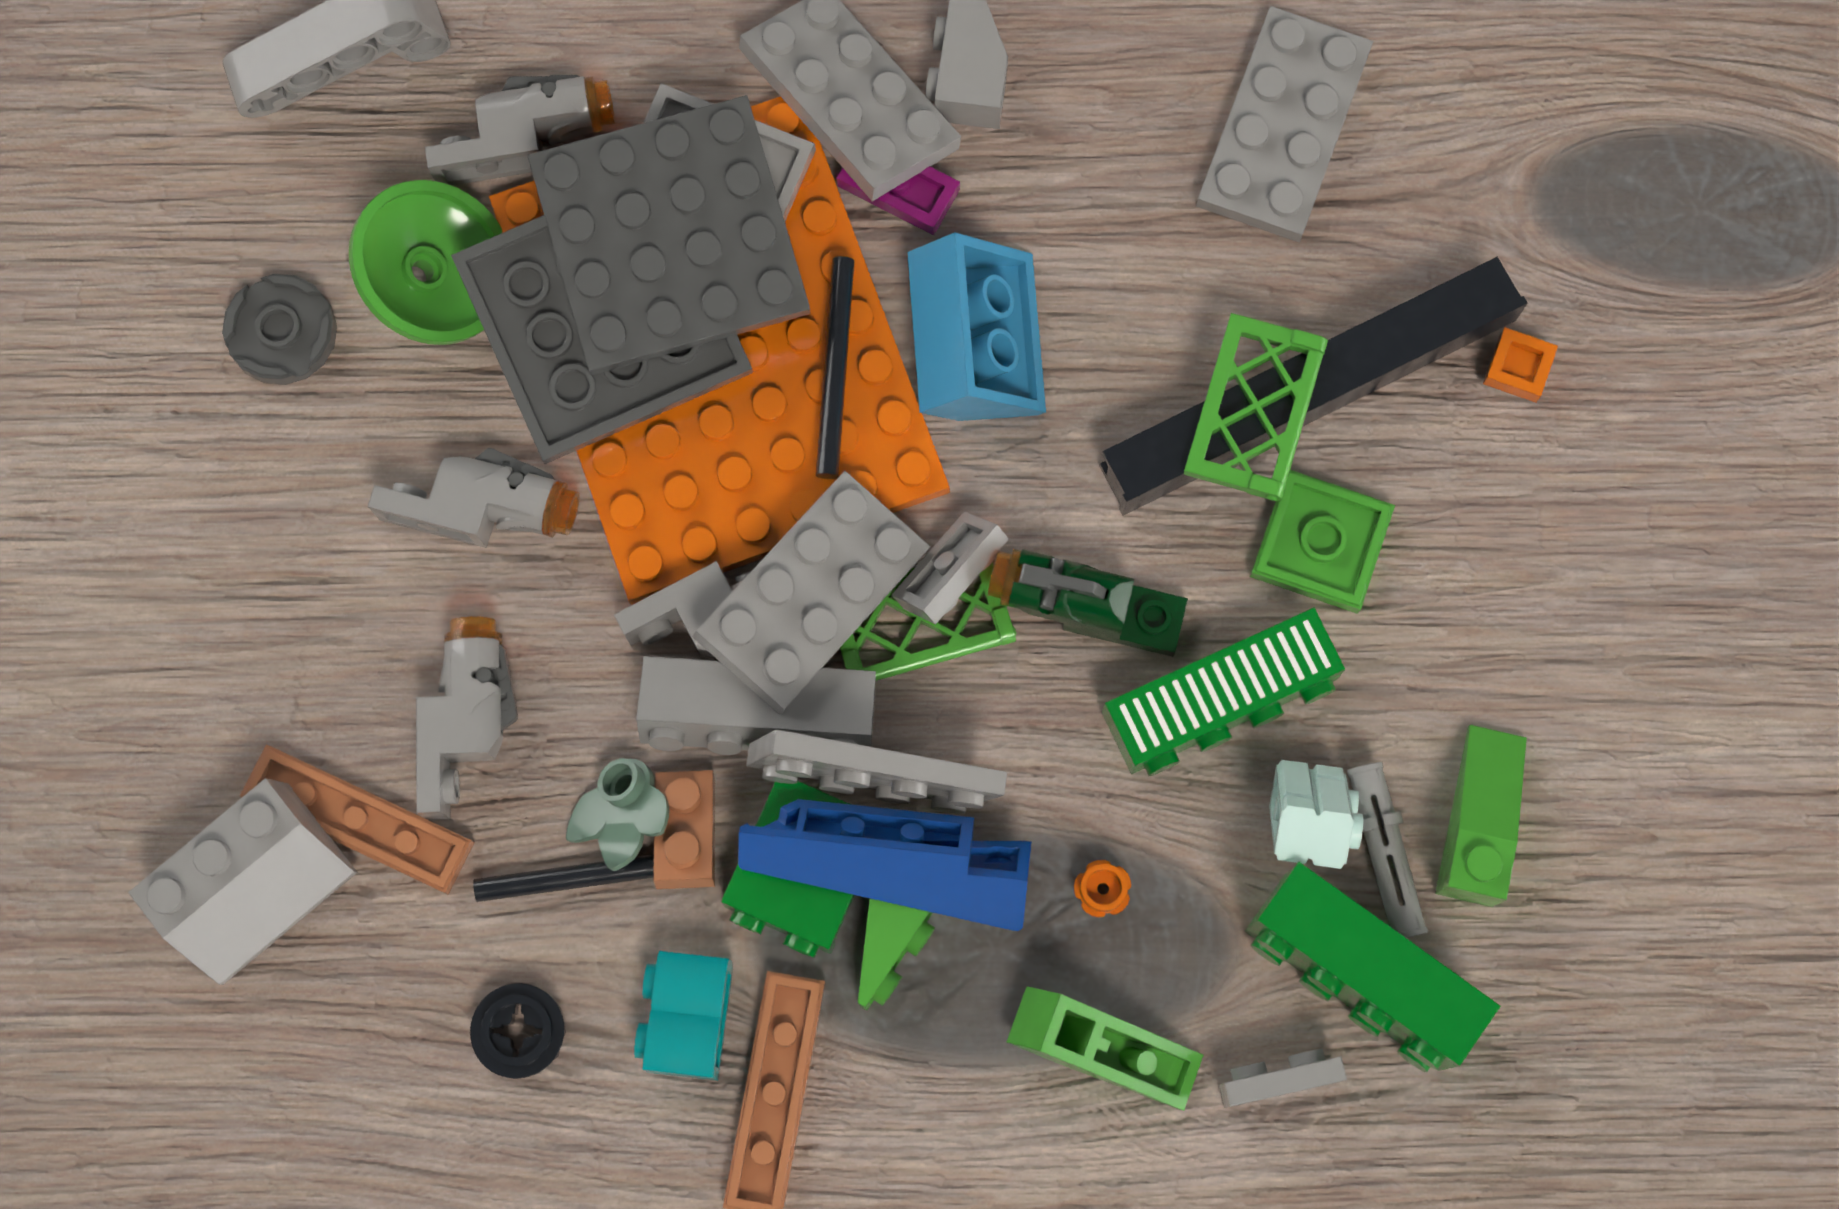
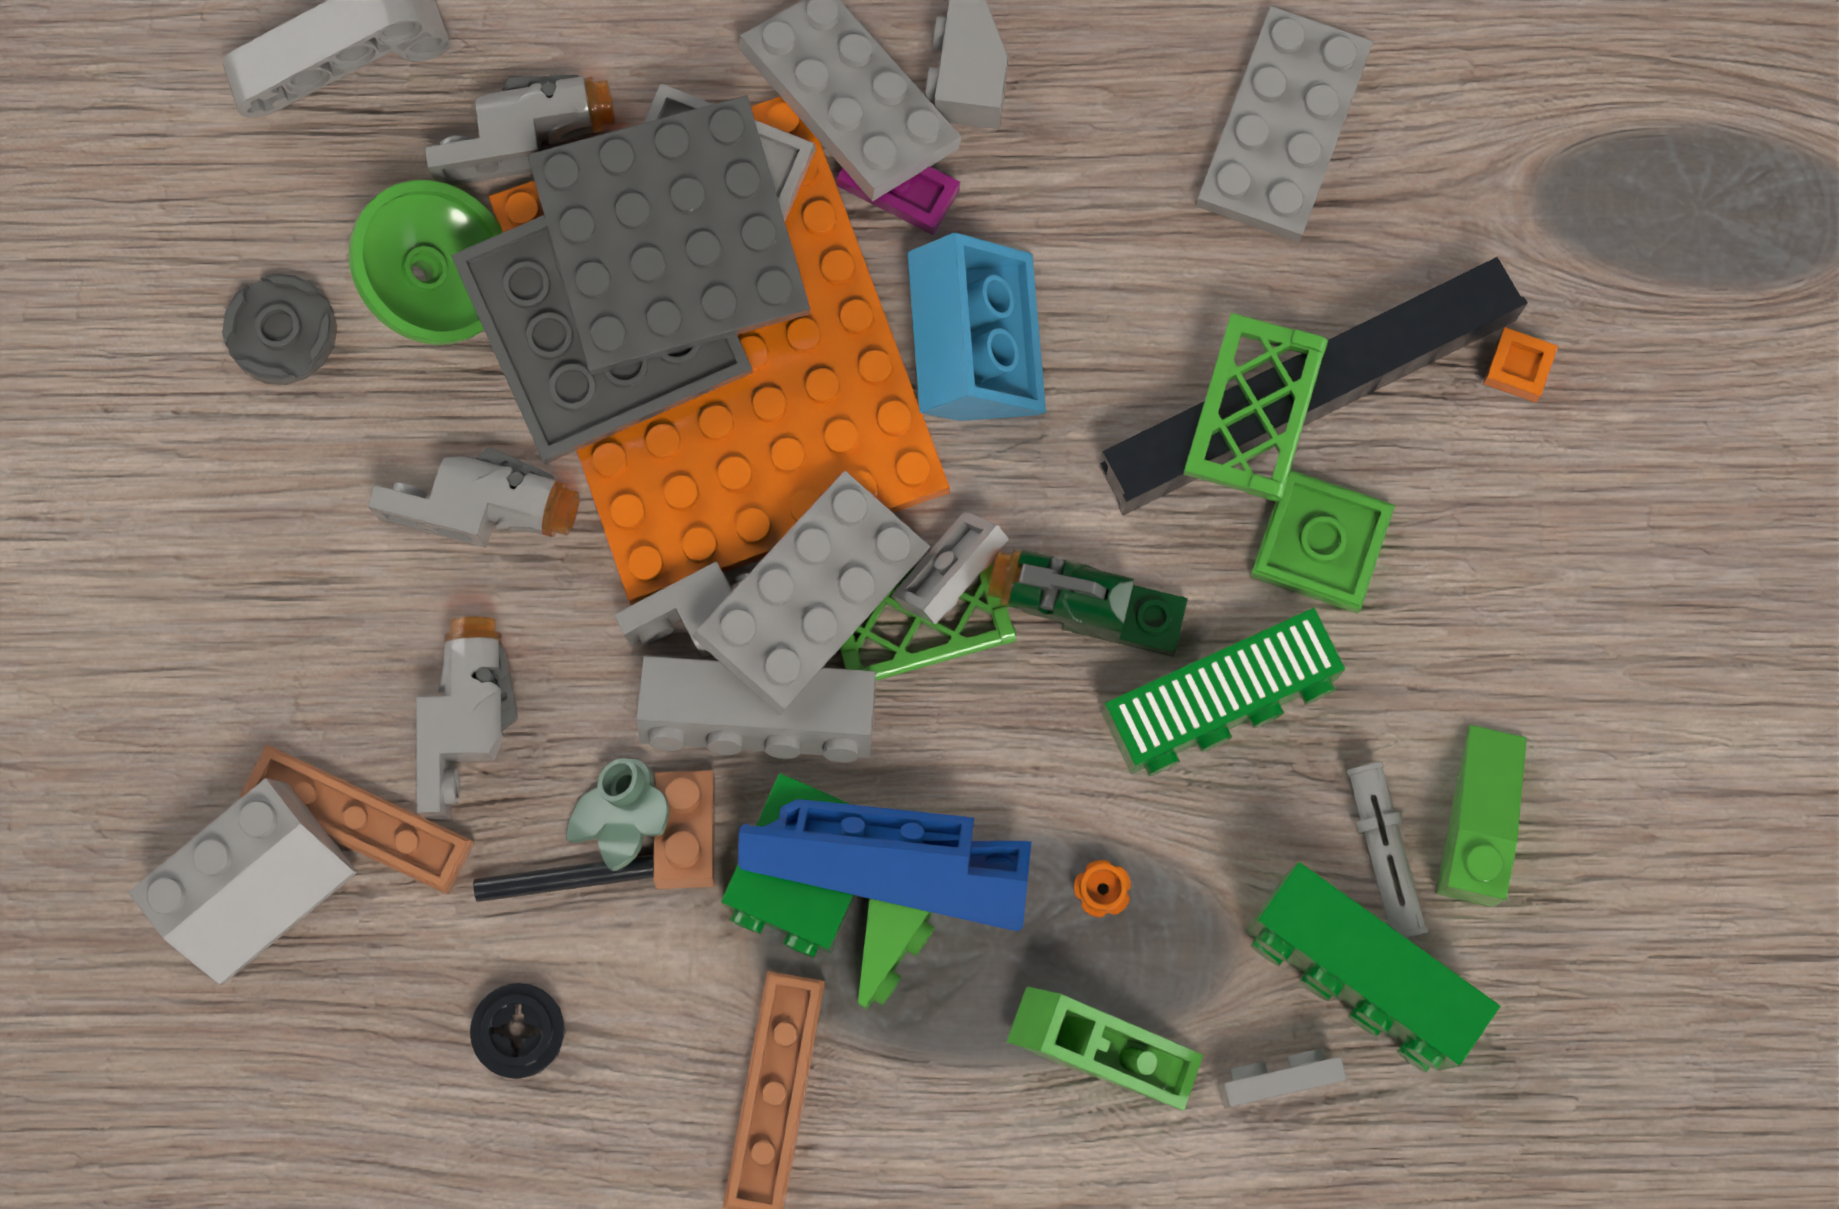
teal brick [634,951,733,1081] -> none
light grey plate [746,729,1007,814] -> none
black bar [816,256,855,479] -> none
light aqua brick [1269,760,1363,869] -> none

